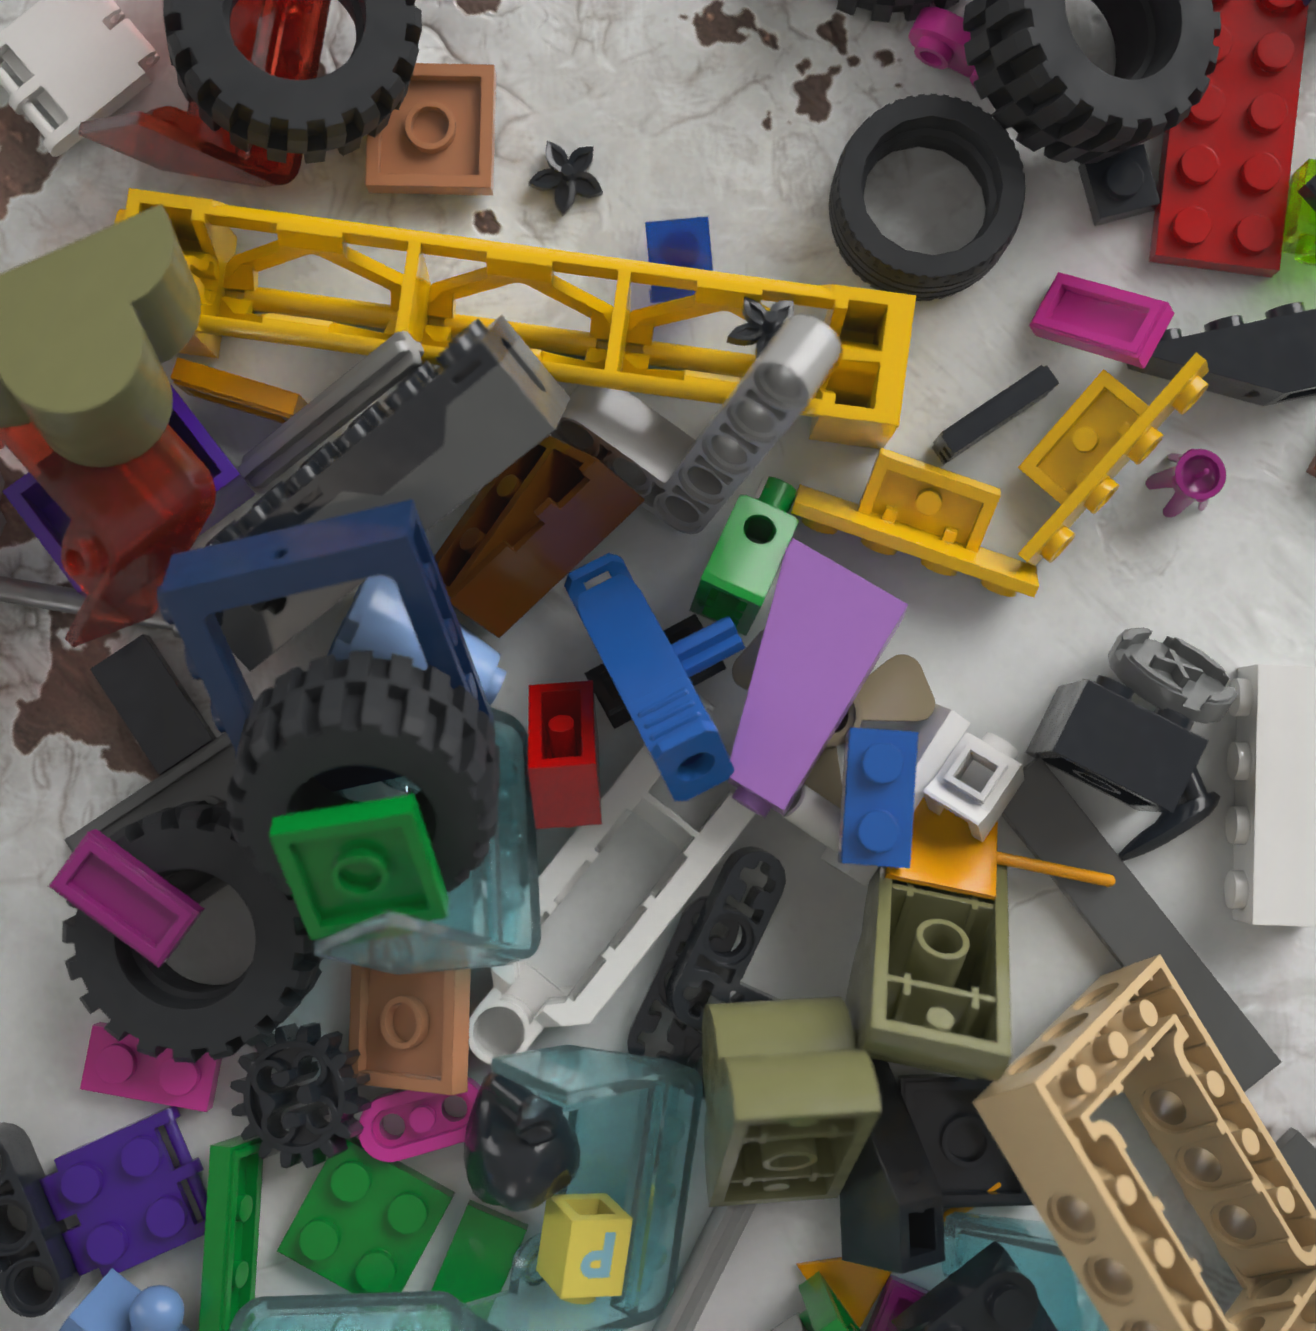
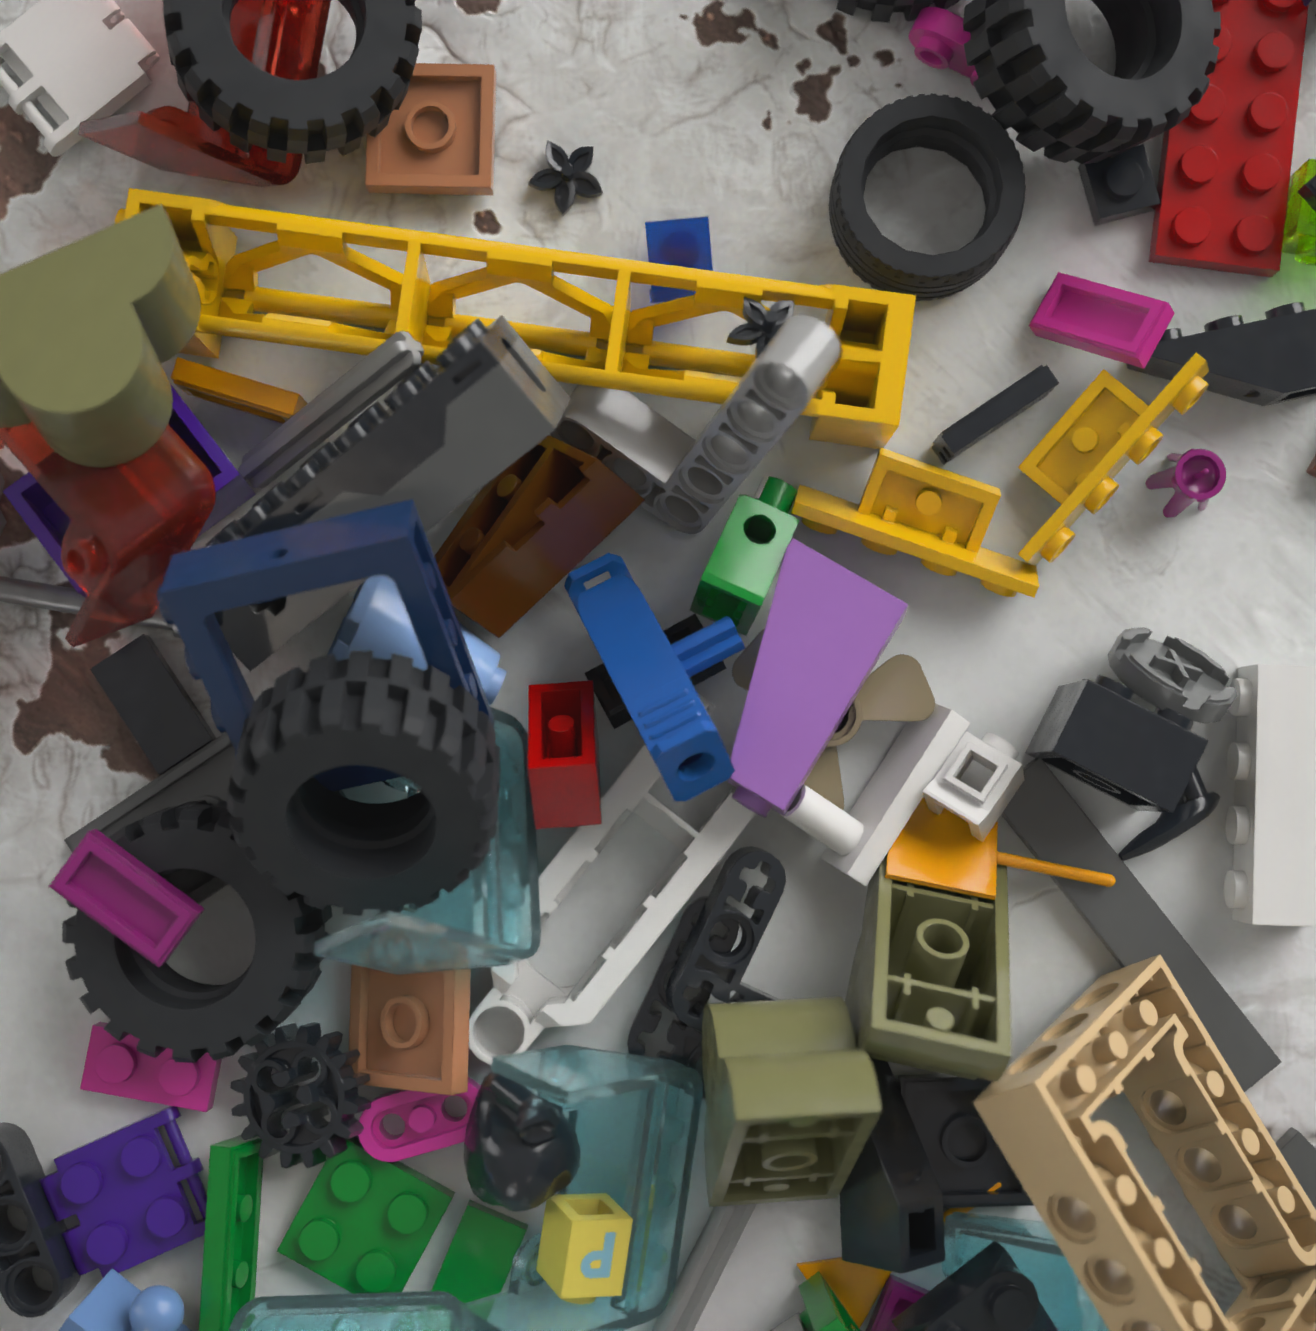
green plate [269,794,449,940] -> none
blue brick [838,727,918,868] -> none

